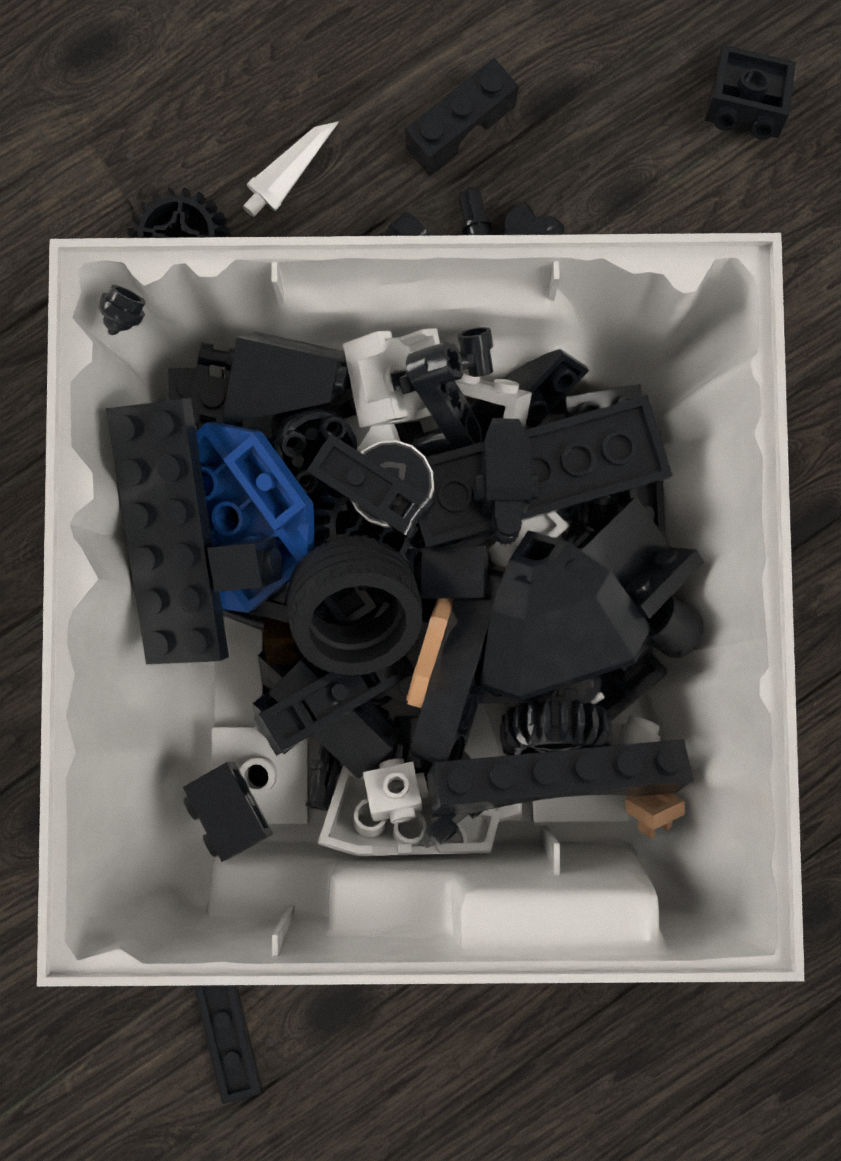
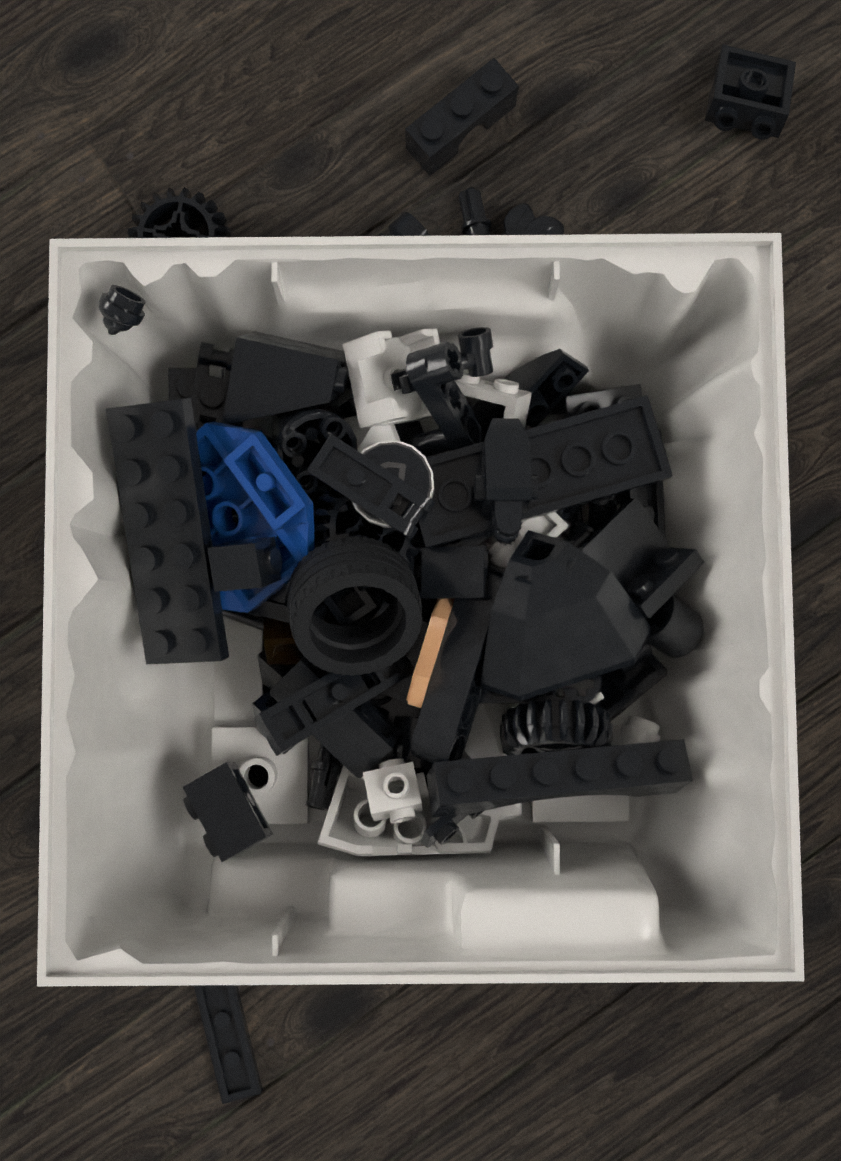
white bar [243,121,339,217] -> none
light nougat tile [625,793,685,839] -> none

